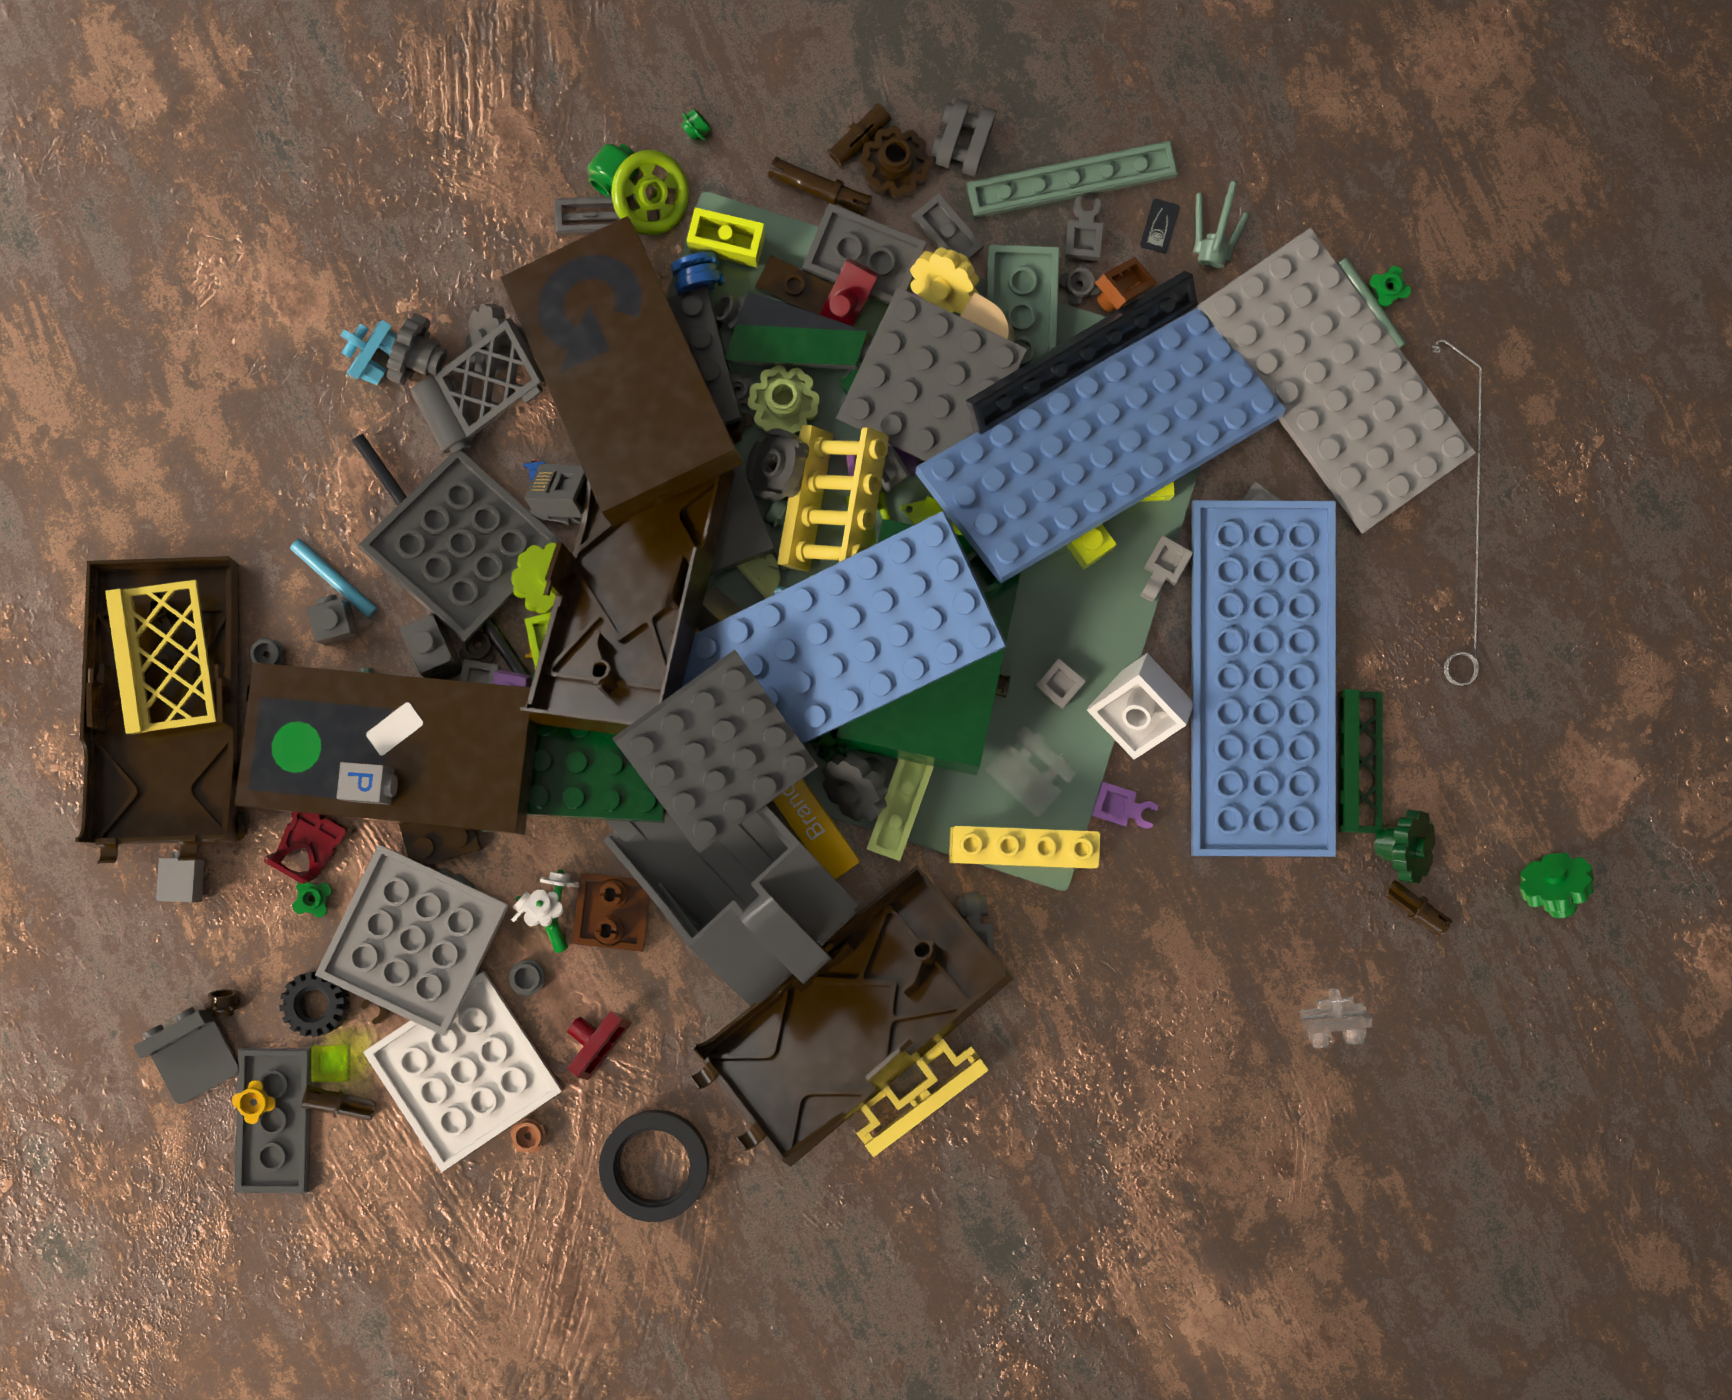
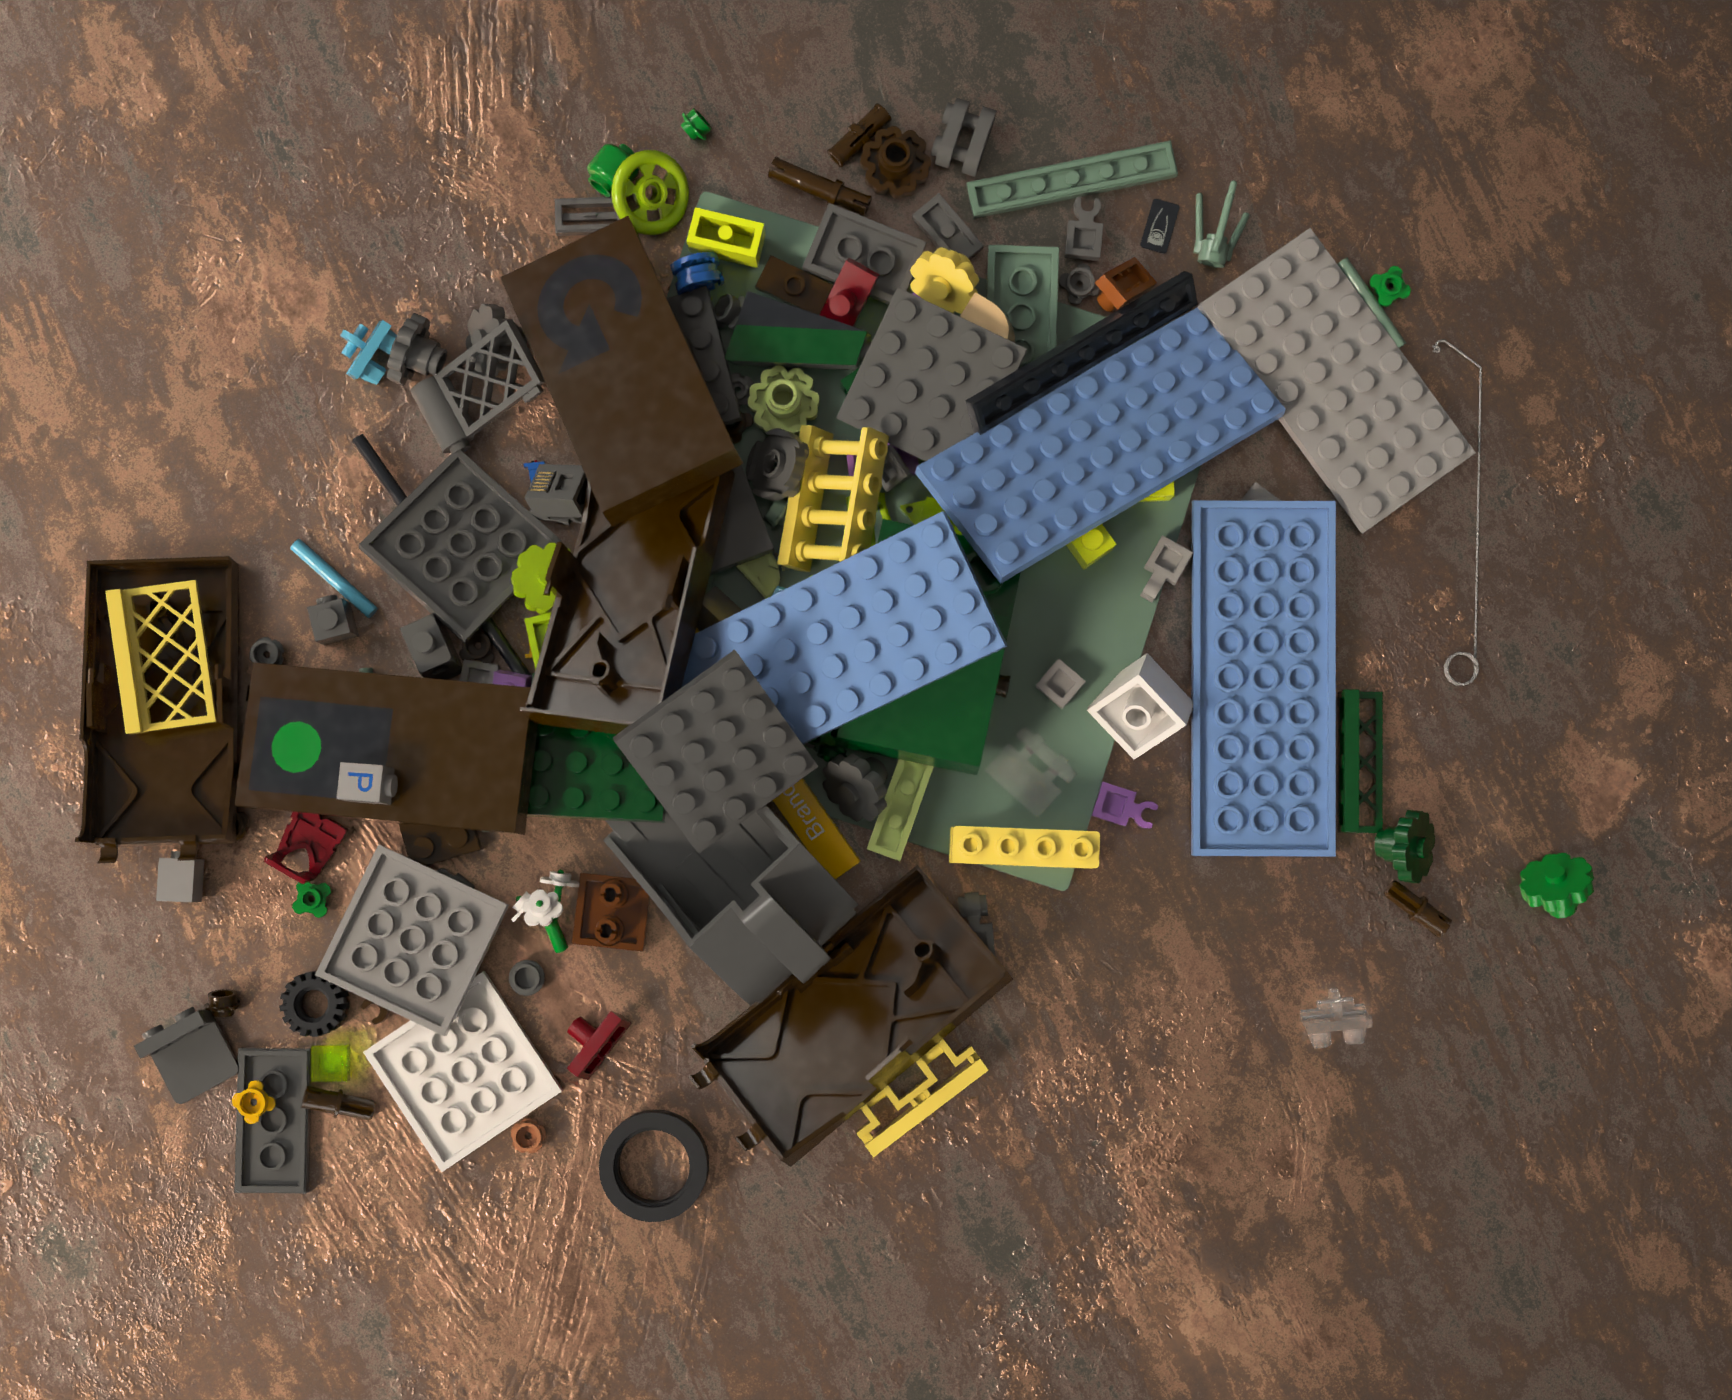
white sticker [366,702,423,755] -> none

